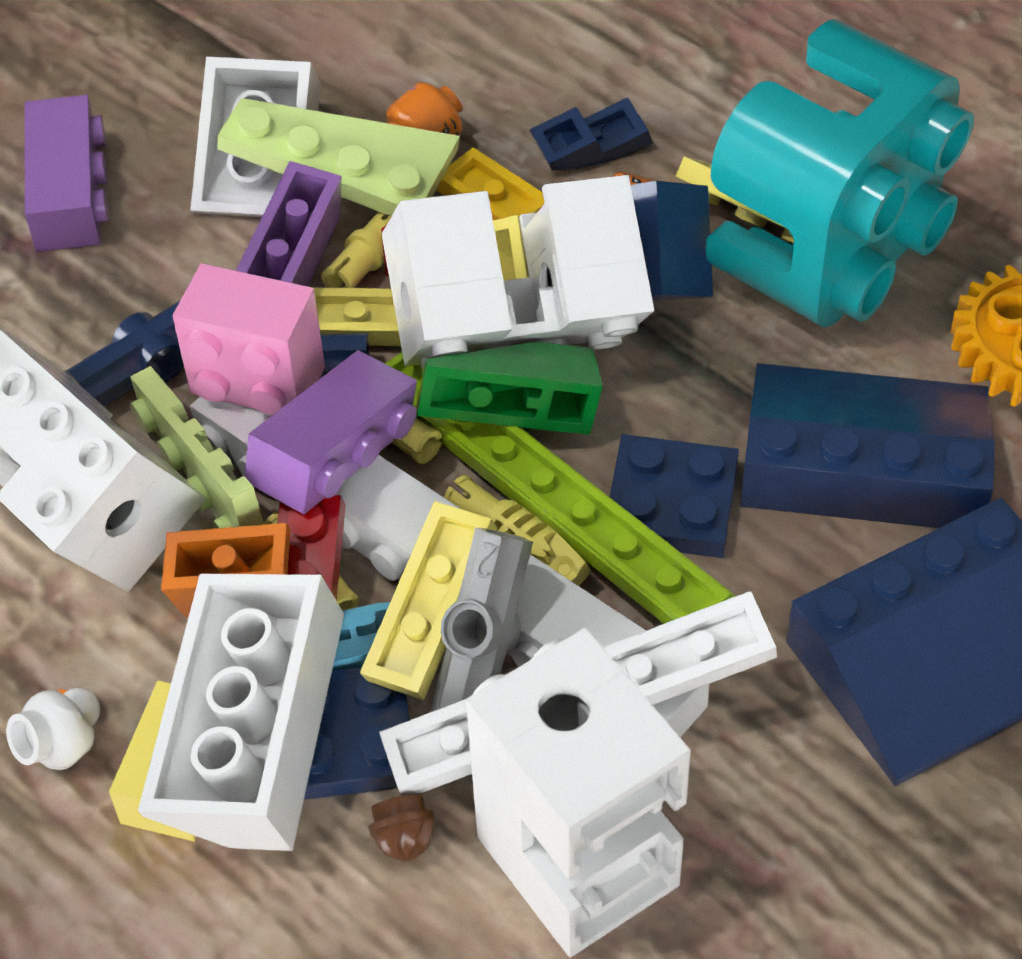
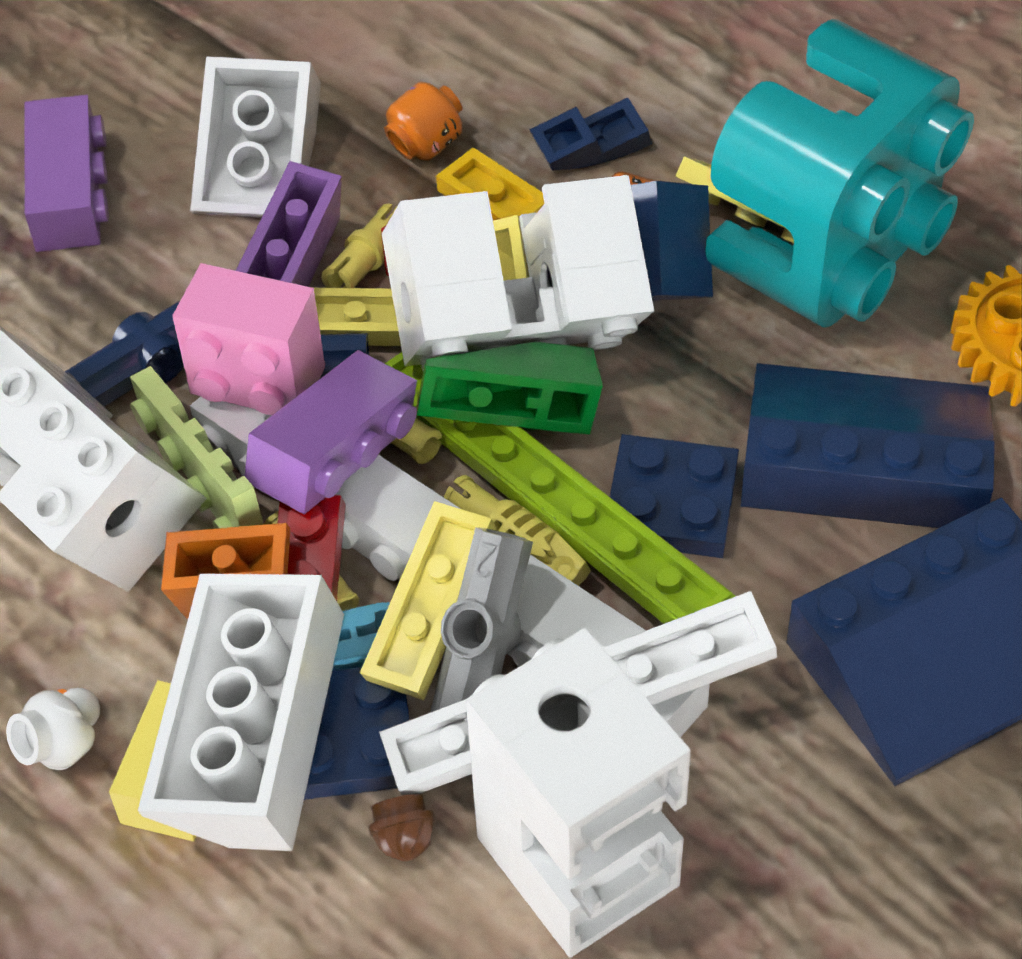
yellowish green wing [217,98,460,216] -> none

